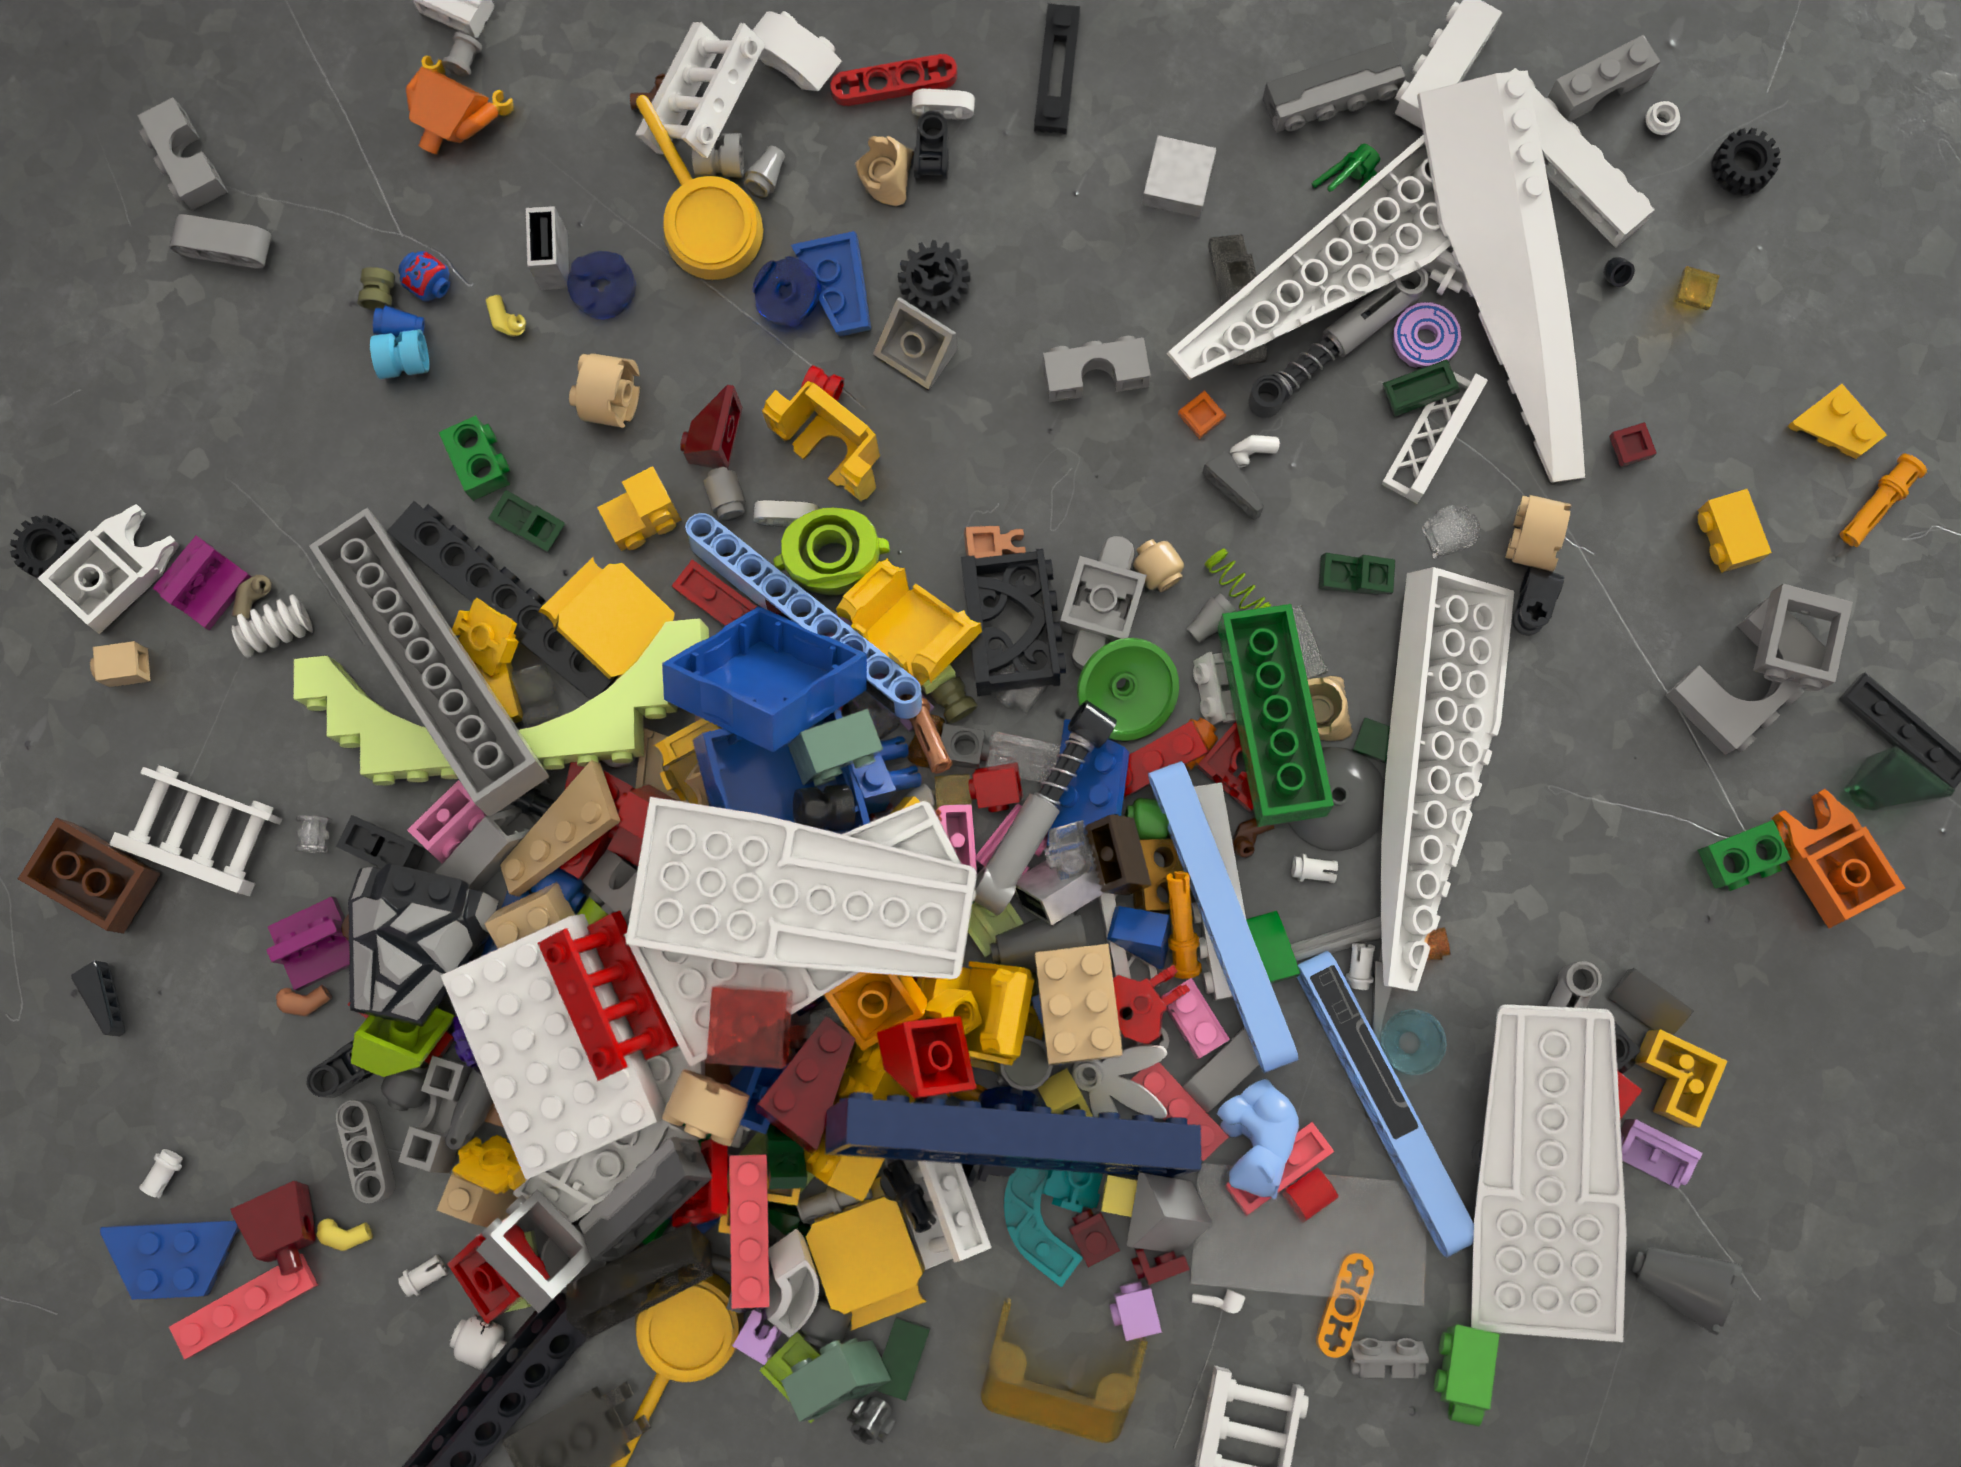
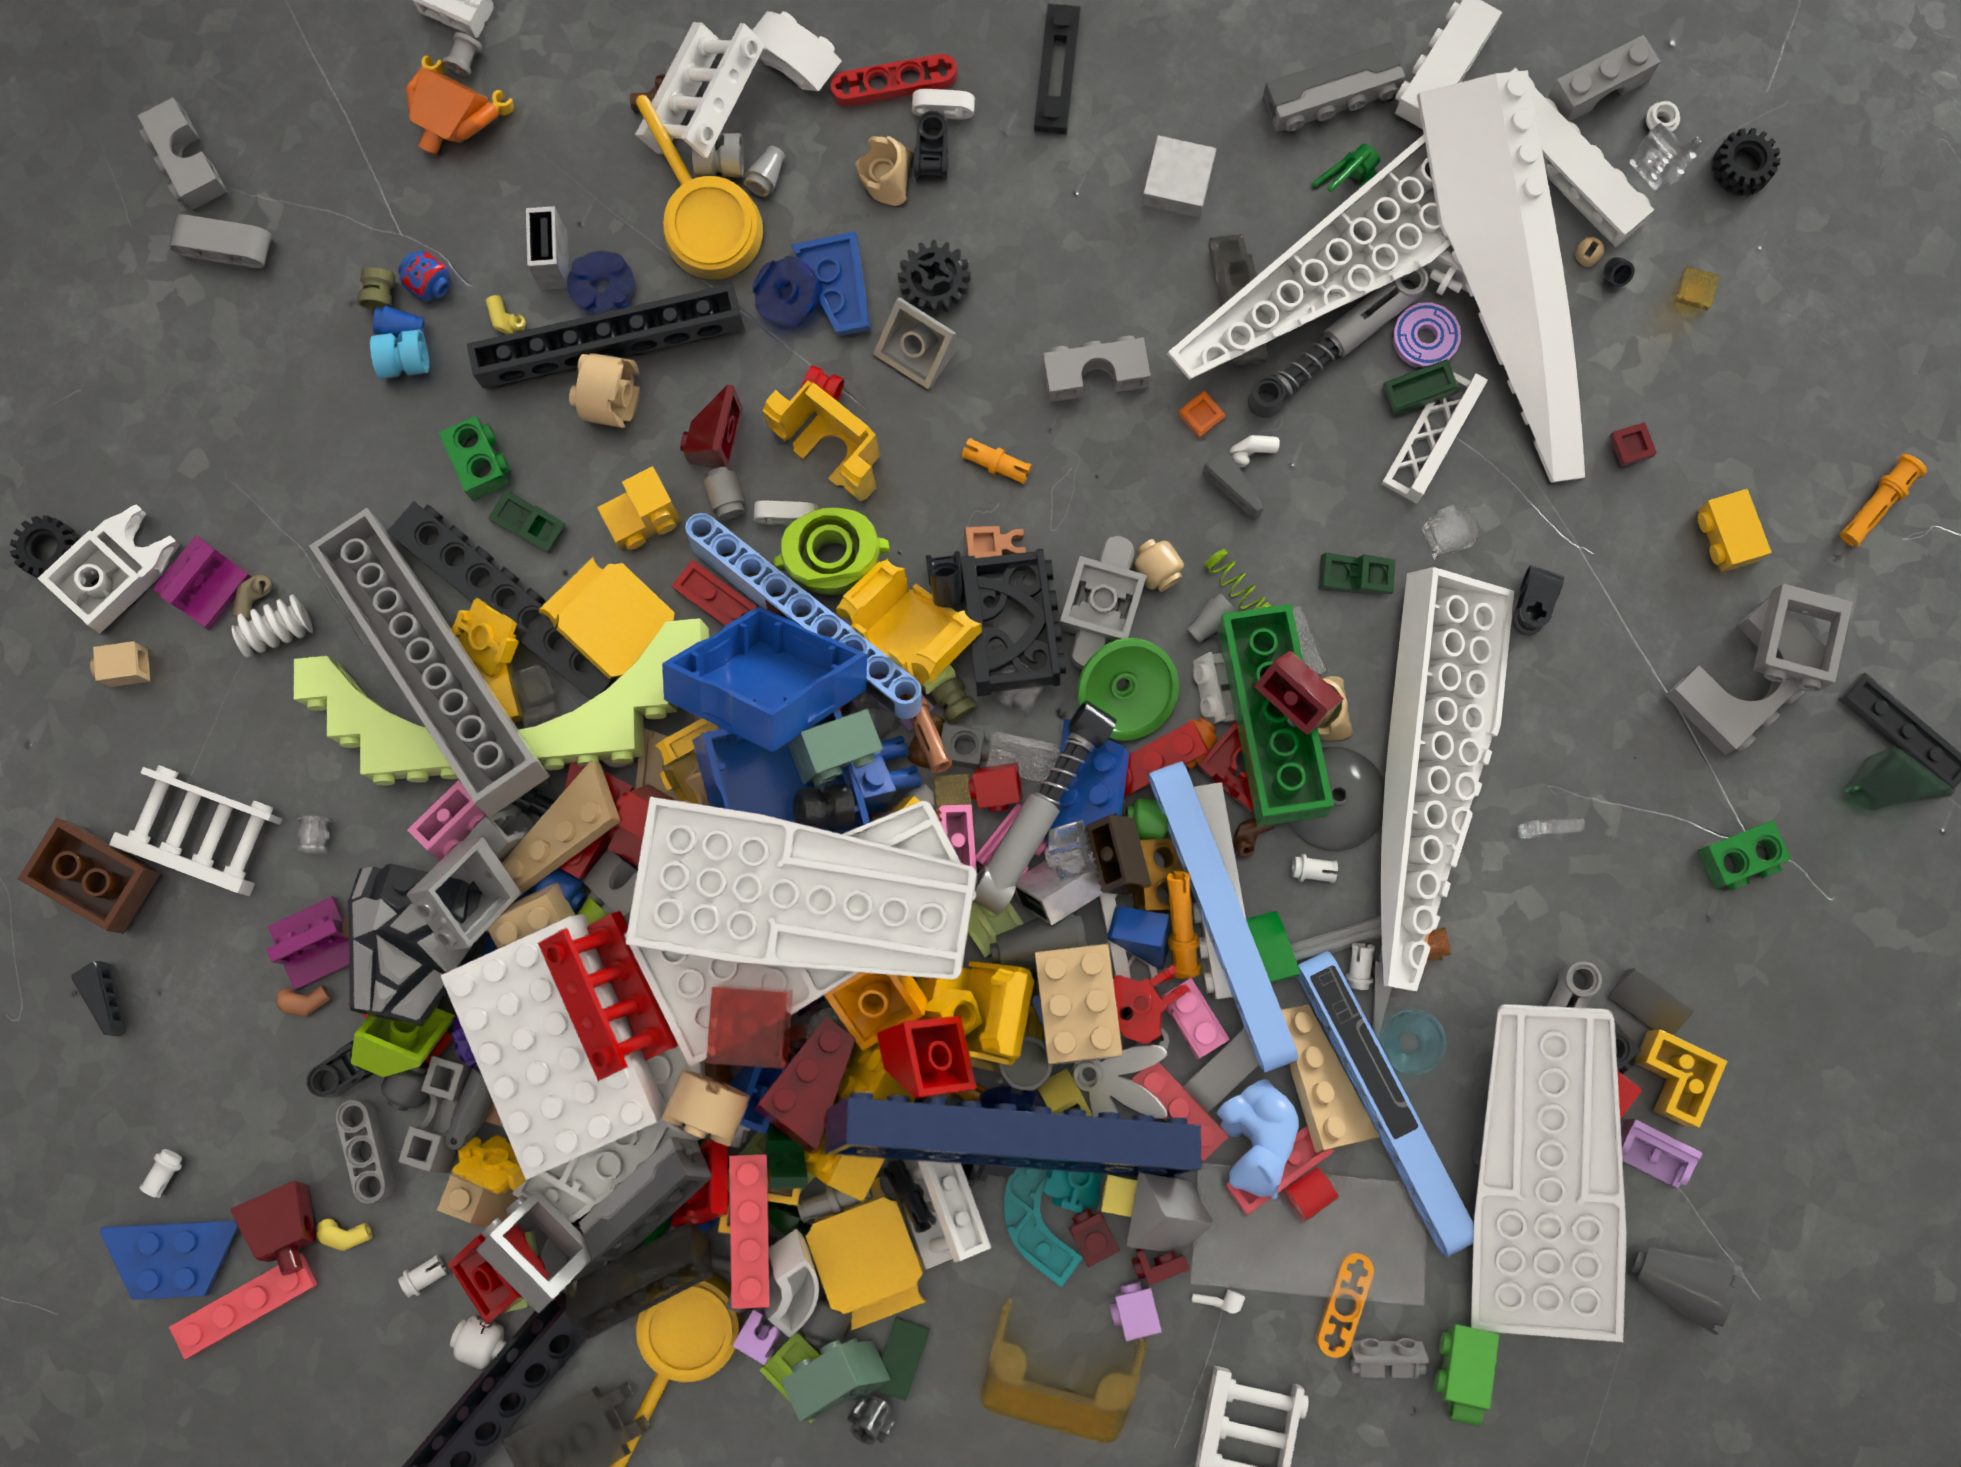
black brick [336,815,426,869] -> none
dark green tile [1352,717,1390,763] -> none
tan brick [1505,495,1571,572] -> none
orange brick [1771,789,1906,929] -> none
yellow wing [1788,384,1887,459] -> none
none -> light grey window [406,837,522,951]
none -> black brick [467,283,744,389]
none -> black piece [926,551,964,608]
none -> light orange pin [961,438,1032,484]
none -> dark red brick [1254,650,1344,735]
none -> tan wing [1281,1005,1380,1153]
none -> clear bar [1517,817,1585,839]
none -> tan hinge [1575,237,1604,267]
none -> clear bracket [1629,123,1702,190]

